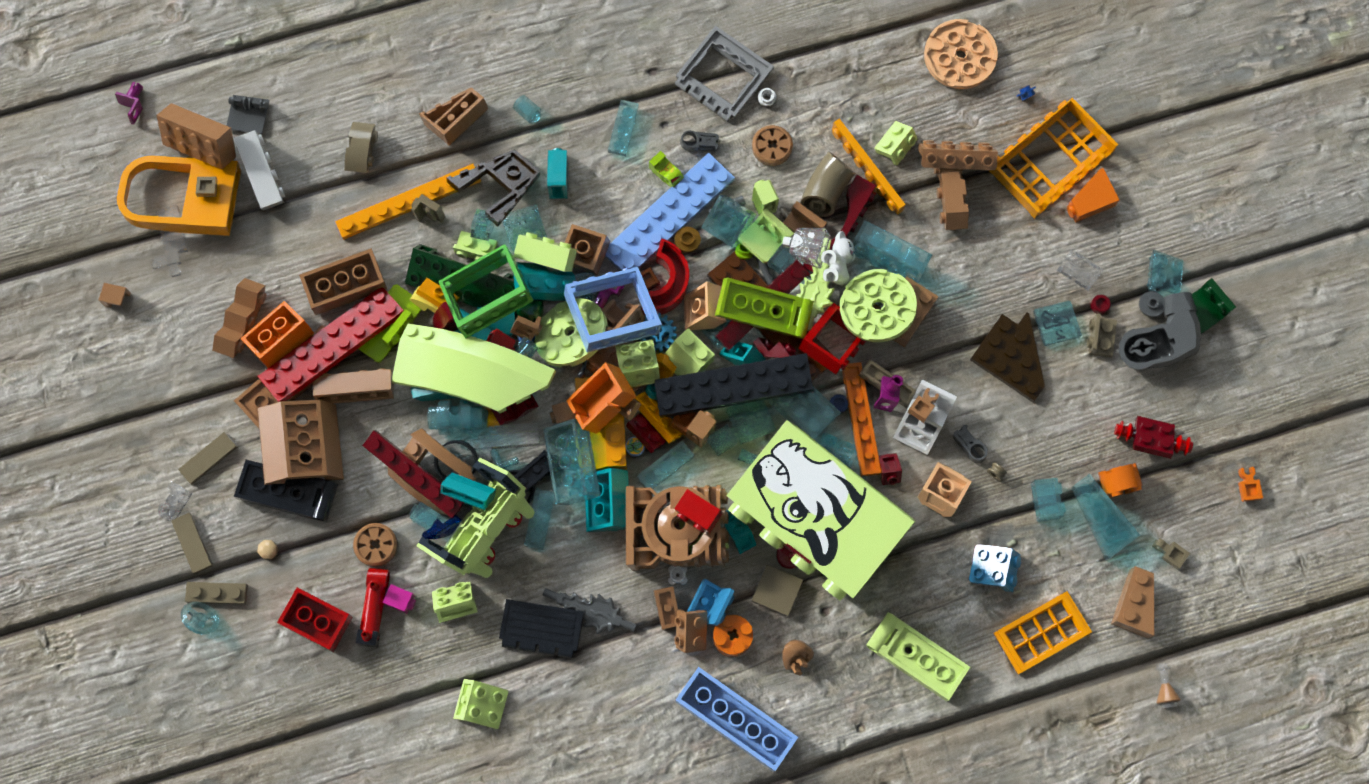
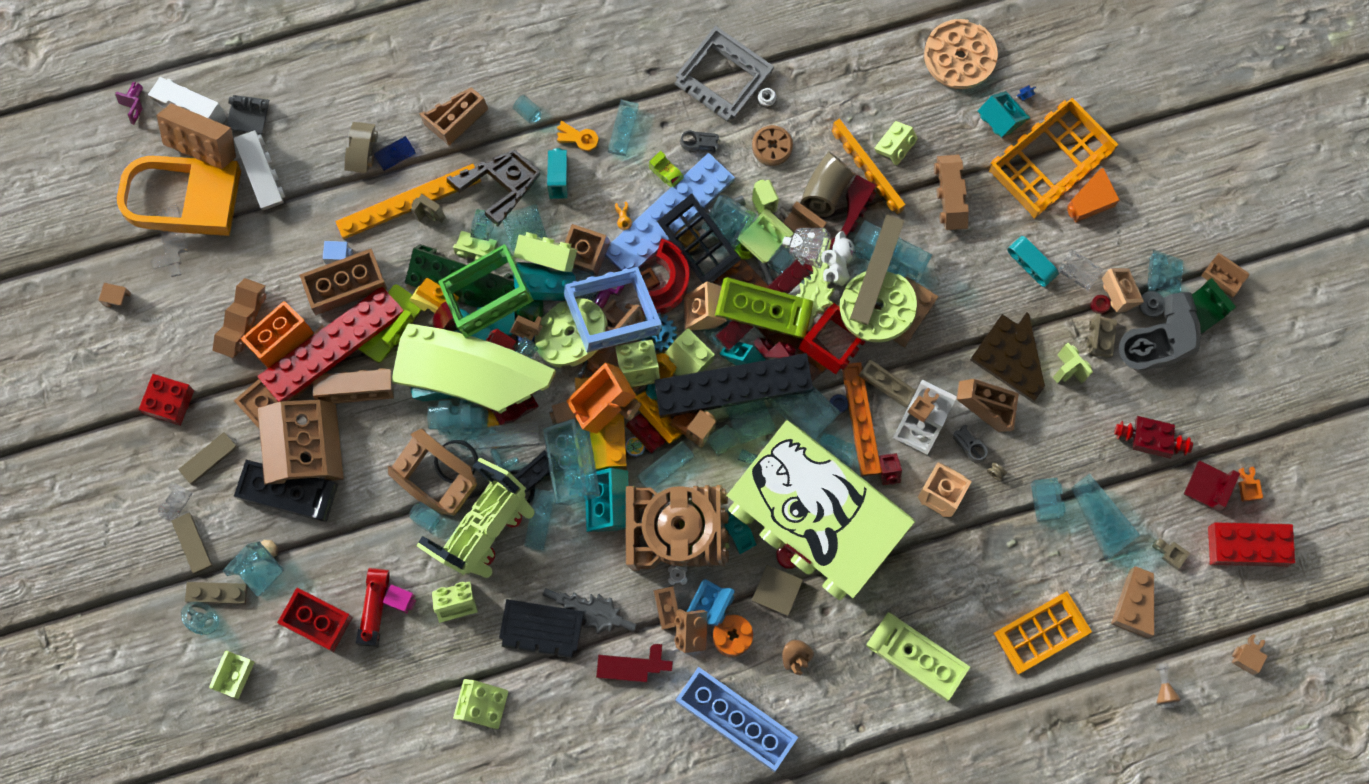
dark tan plate [196,177,218,197] -> none
medium nougat wheel [353,523,398,567] -> none
dark red plate [362,430,465,518] -> none
clear blue slope [422,515,462,539] -> none
teal piece [441,472,496,510] -> none
red brick [674,489,723,533] -> none
magenta bracket [874,375,903,412] -> none
medium nougat bracket [918,140,998,170] -> none
dark azure bracket [969,545,1021,592] -> none
clear light blue tile [1033,300,1082,346] -> none
orange brick [1098,463,1143,499] -> none
none -> red brick [139,374,195,426]
none -> white wedge [148,77,227,124]
none -> yellowish green bracket [210,650,255,699]
none -> clear light blue bracket [223,541,284,596]
none -> light blue brick [323,241,353,265]
none -> clear blue plate [374,136,416,171]
none -> light orange piece [557,121,599,152]
none -> dark red piece [596,644,673,682]
none -> light orange arm [615,202,632,230]
none -> black piece [657,193,741,284]
none -> dark tan tile [850,215,904,326]
none -> medium nougat wedge [957,379,1019,432]
none -> teal slope [977,91,1030,138]
none -> teal beam [1007,236,1059,287]
none -> yellowish green bracket [1053,343,1093,384]
none -> light nougat slope [1102,268,1144,312]
none -> dark red bracket [1184,461,1241,512]
none -> medium nougat bracket [1202,253,1250,298]
none -> red brick [1208,522,1295,567]
none -> medium nougat brick [1232,634,1267,675]

